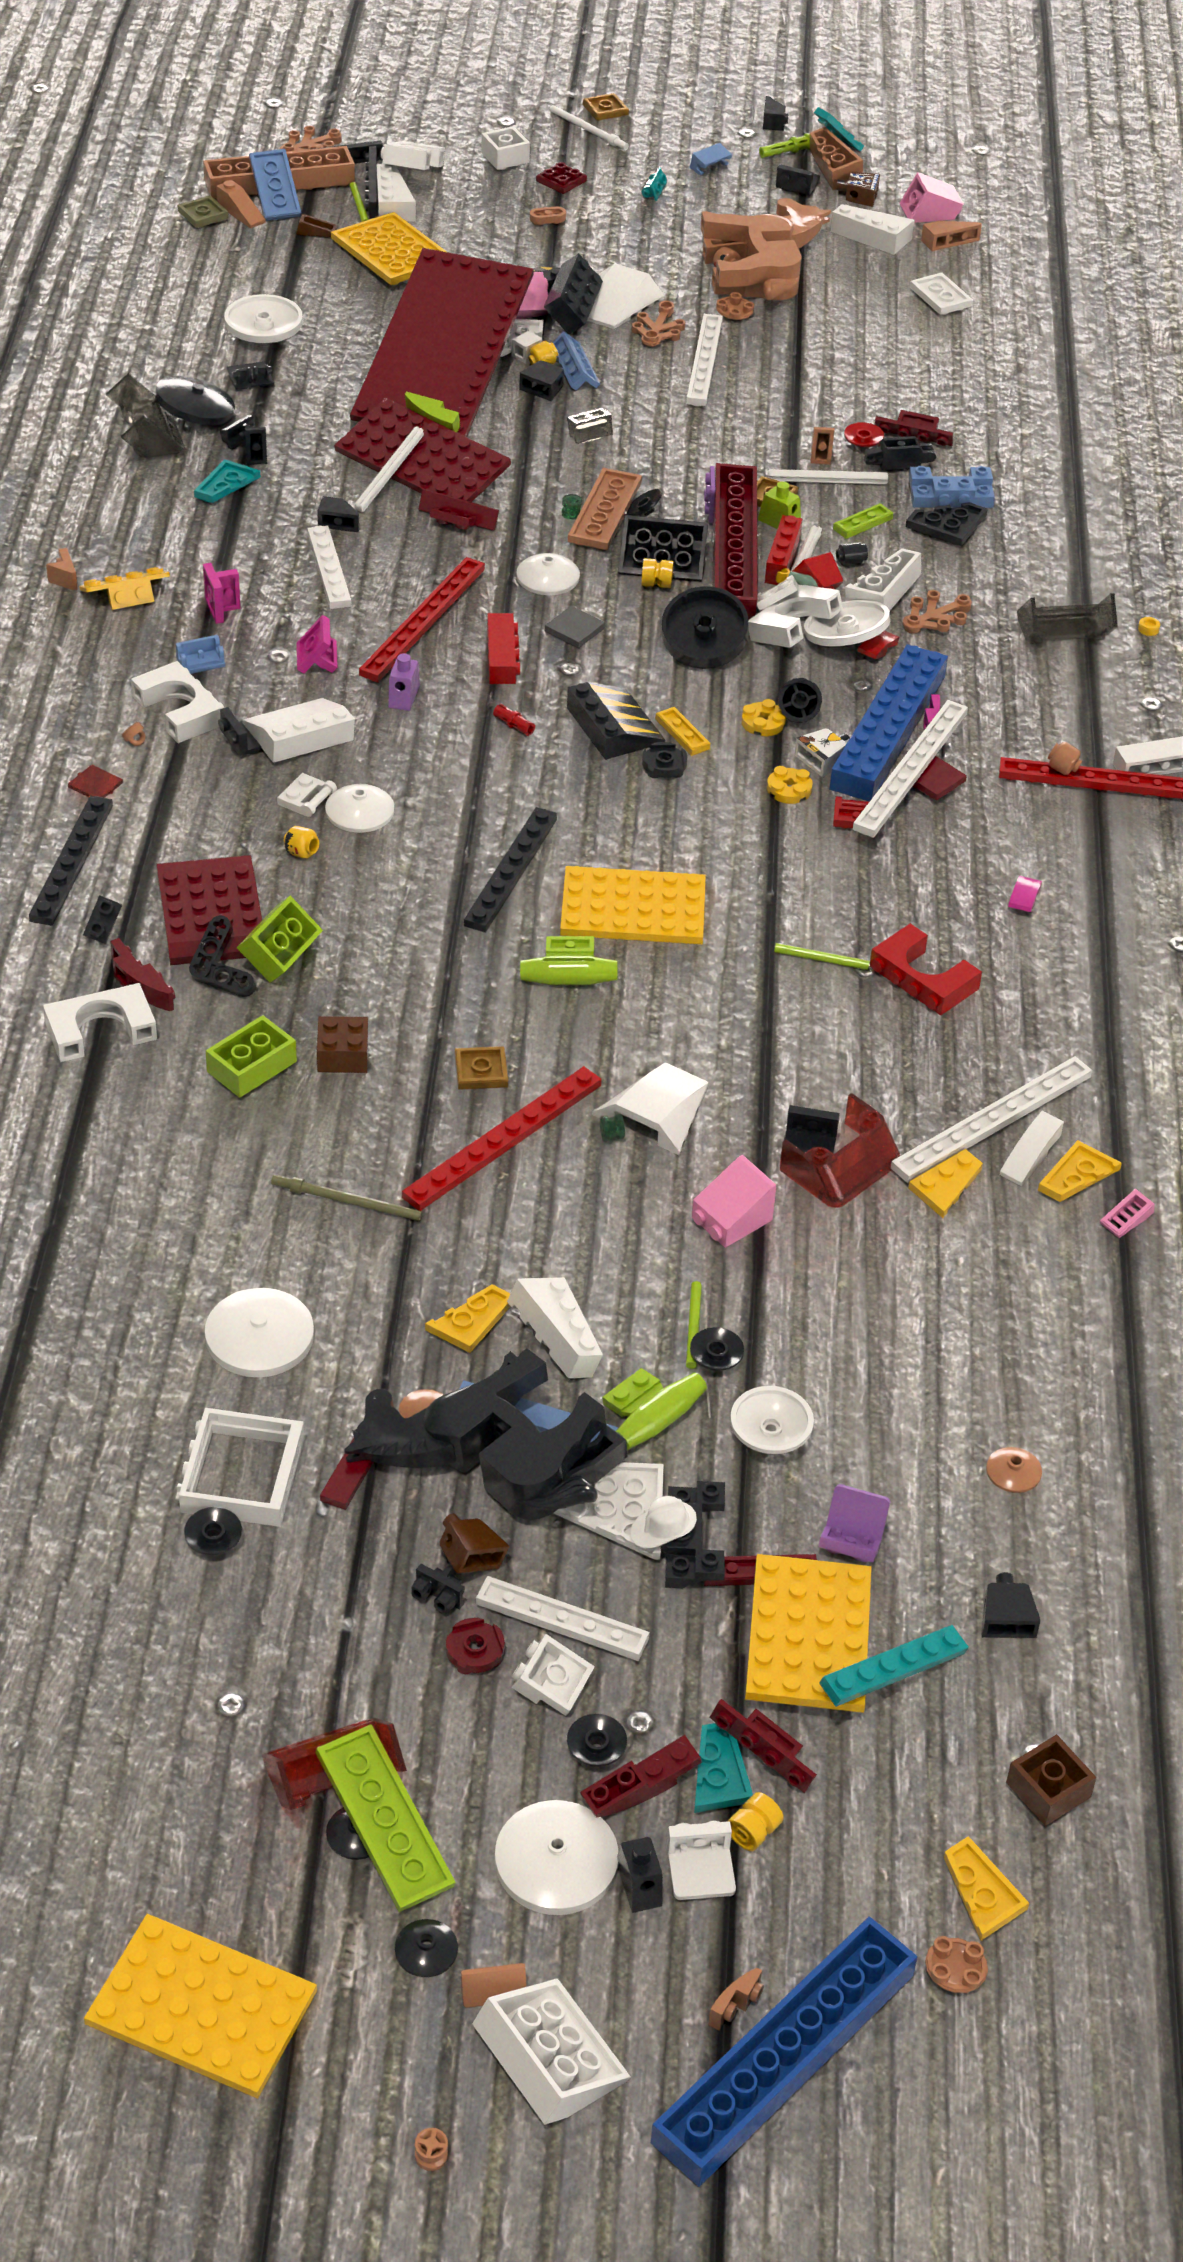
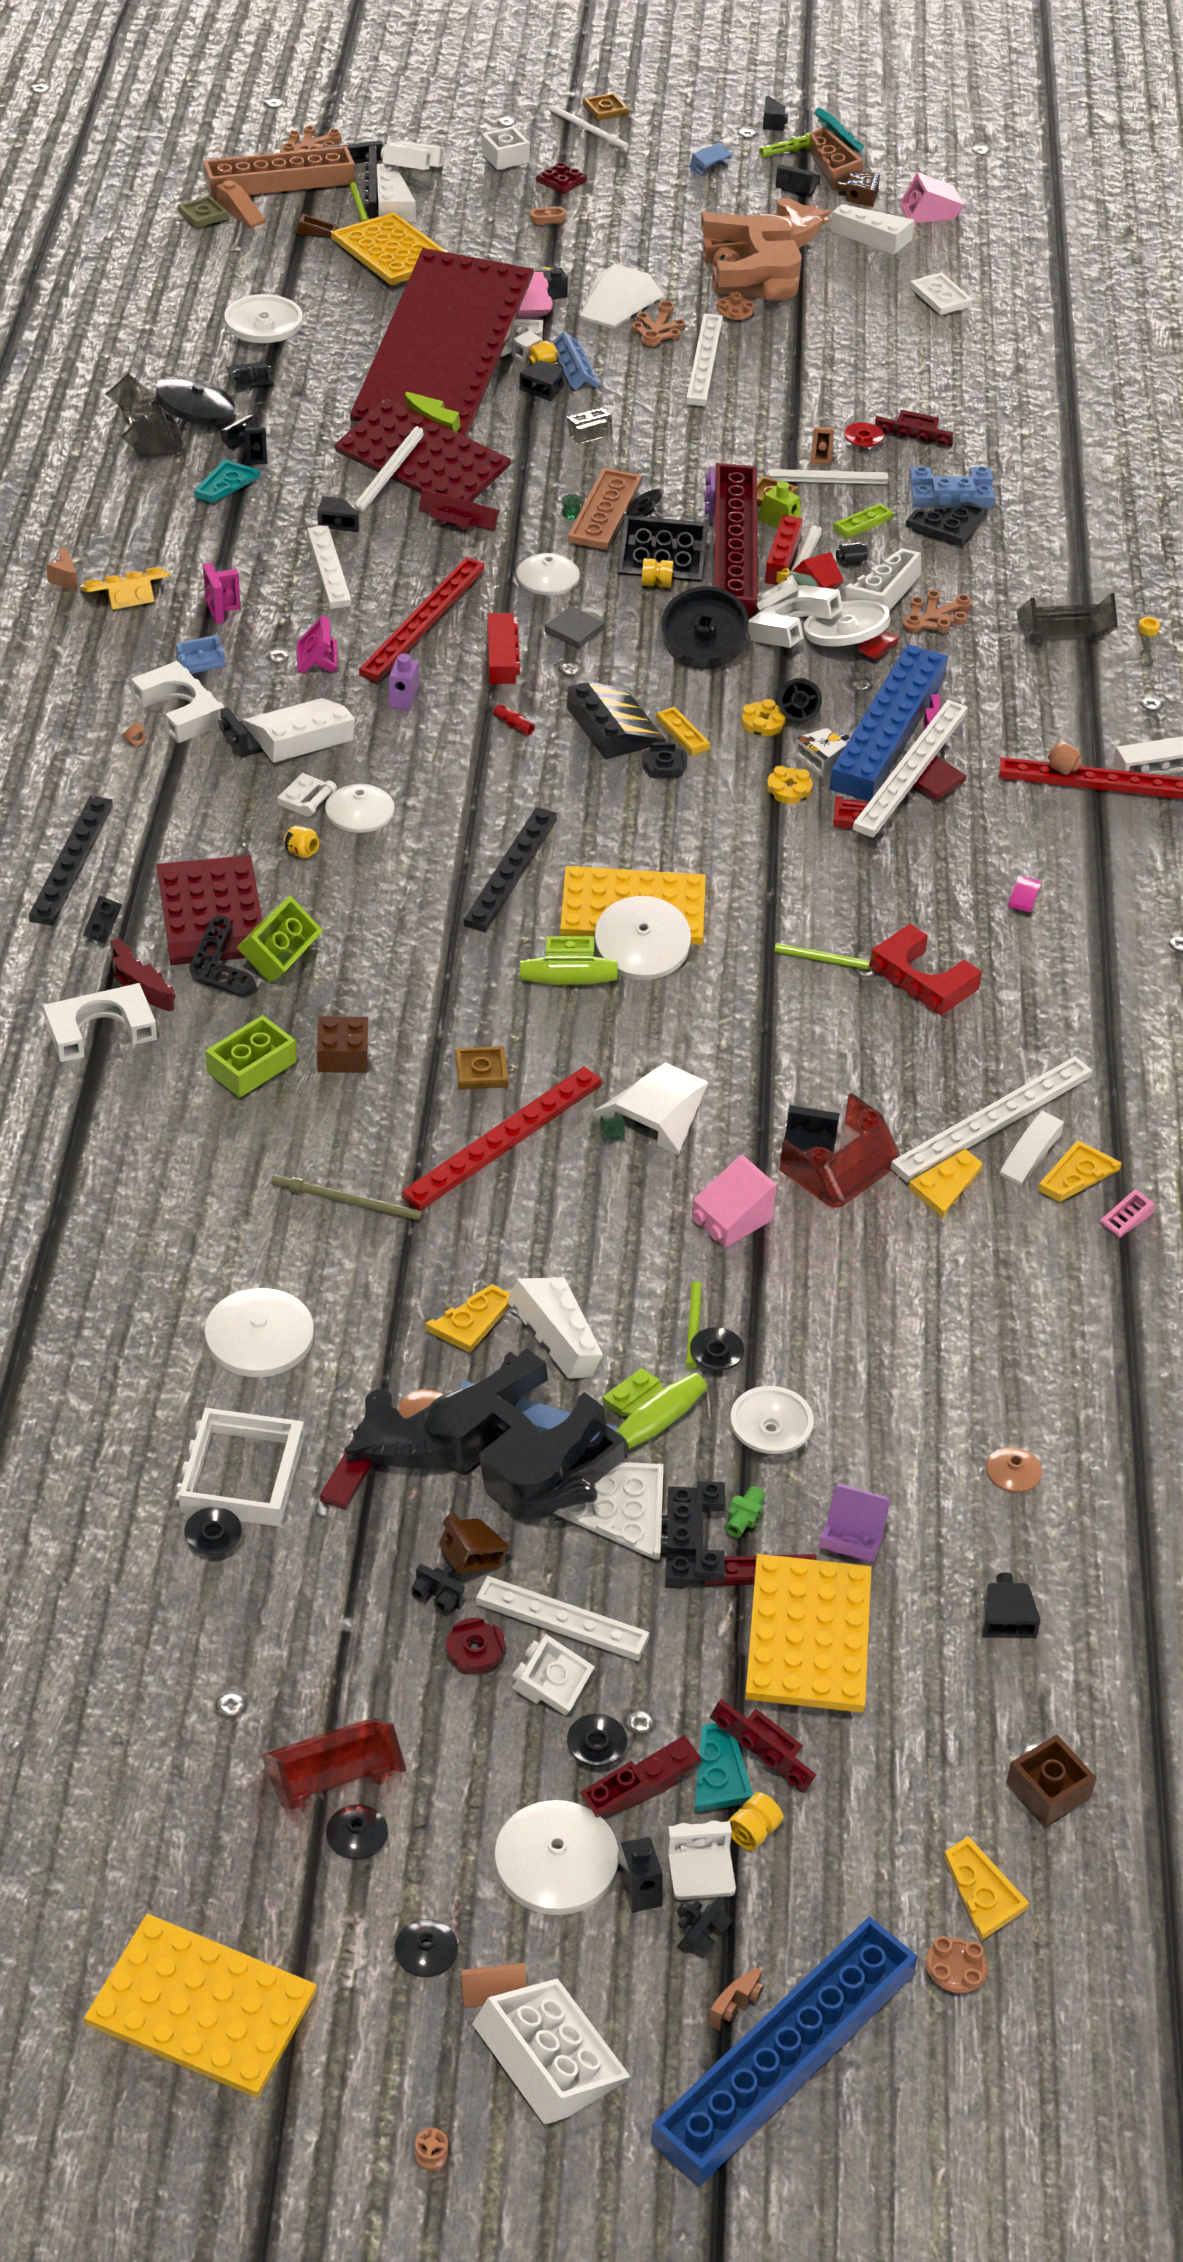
clear red piece [68,765,123,798] -> none
medium blue tile [249,149,301,221] -> none
lime plate [316,1724,456,1913] -> none
black brick [544,253,603,335] -> none
white piece [630,1496,697,1549] -> none
teal hinge [641,167,667,201] -> none
teal plate [819,1625,969,1707] -> none
black hinge [864,436,937,471] -> none
nougat slope [921,221,982,251] -> none
none -> white dish [595,896,691,980]
none -> black hips [676,1896,732,1958]
none -> bright green axle [725,1486,765,1538]

